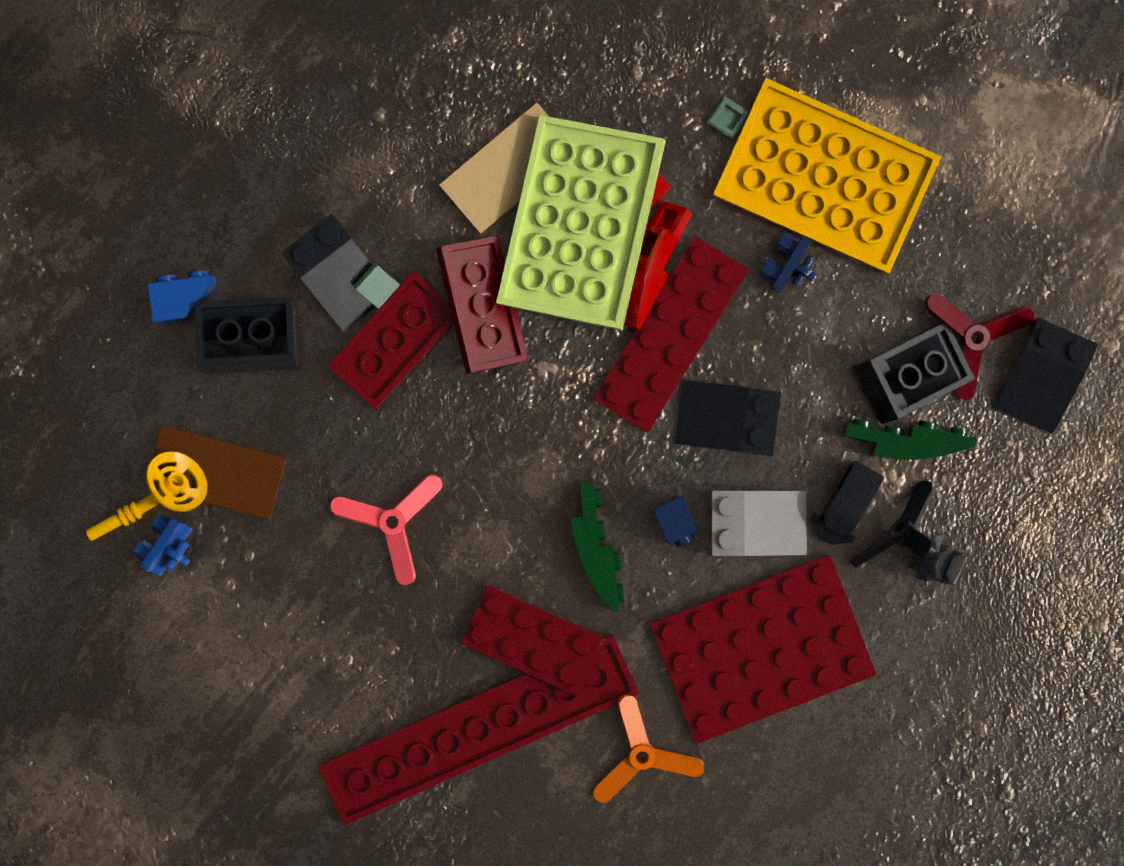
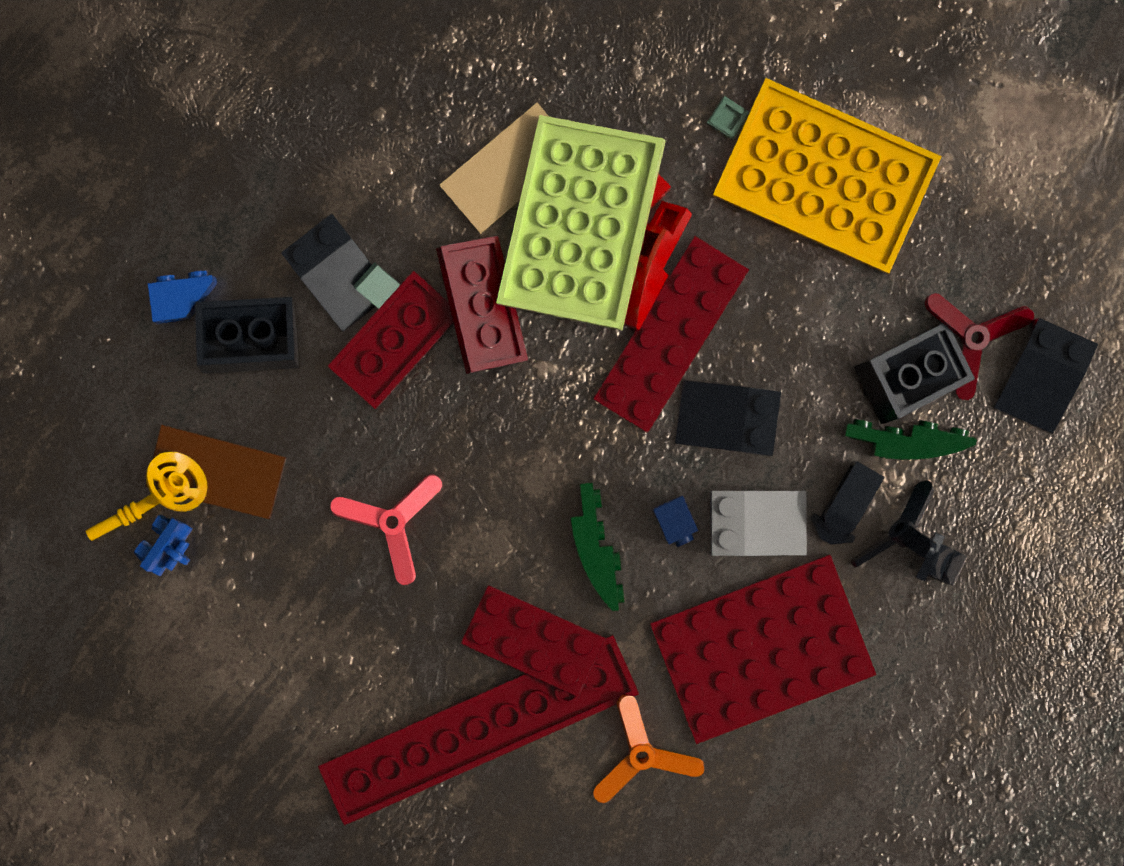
dark blue hips [759,232,817,293] -> none

